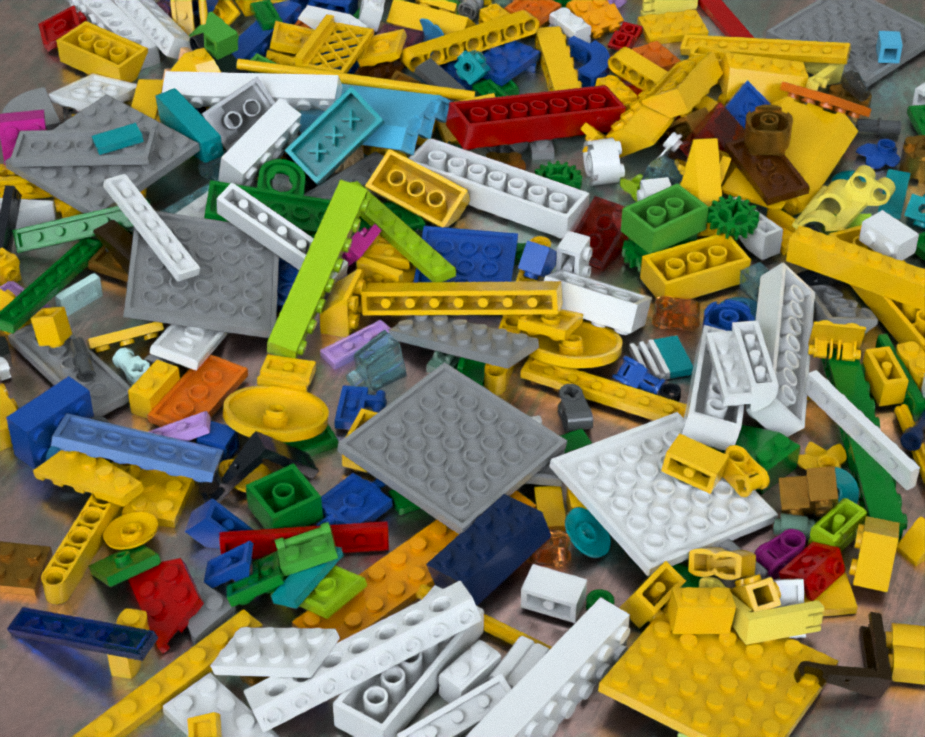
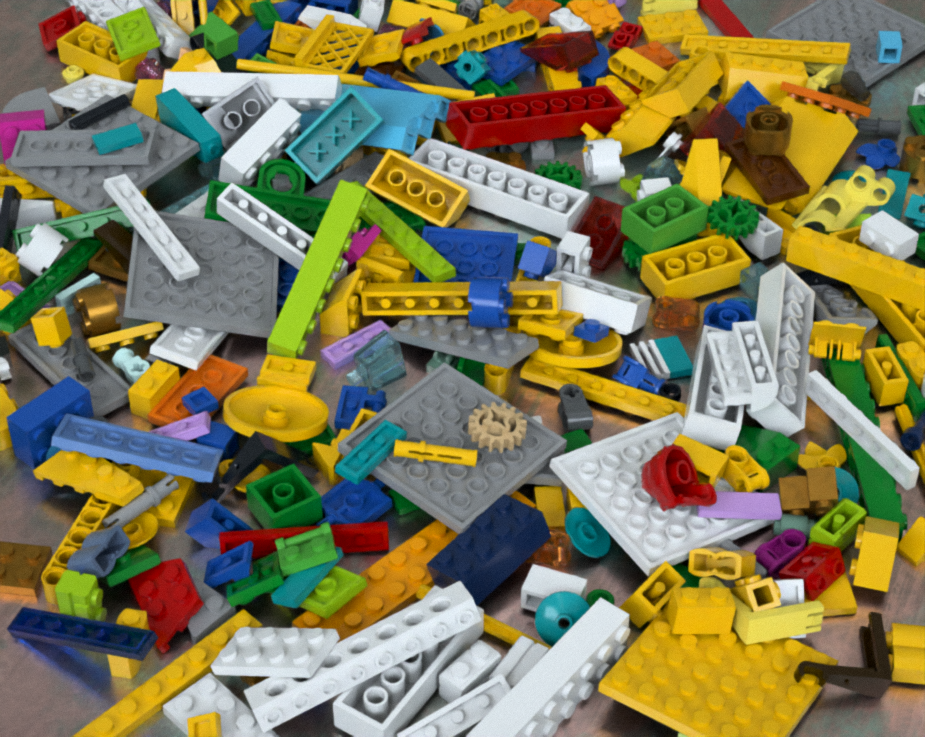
none -> white brick [16,222,69,277]
none -> lime brick [55,570,107,635]
none -> light yellow plate [62,65,84,84]
none -> sand blue brick [67,525,130,578]
none -> black axle [68,94,130,130]
none -> pearl gold brick [72,282,121,338]
none -> light grey pin [102,474,179,528]
none -> lime tile [106,6,161,61]
none -> clear pink head [135,57,165,80]
none -> blue plate [182,387,219,415]
none -> yellow slope [312,429,349,486]
none -> teal tile [335,419,407,485]
none -> blue pin [362,67,427,94]
none -> yellow pin [393,439,478,467]
none -> red slope [401,17,434,46]
none -> blue brick [468,277,513,328]
none -> tan gear [468,402,527,453]
none -> clear red slope [520,30,599,73]
none -> teal dish [535,591,591,647]
none -> blue plate [574,319,609,343]
none -> red head [641,444,717,512]
none -> lavender tile [696,491,782,520]

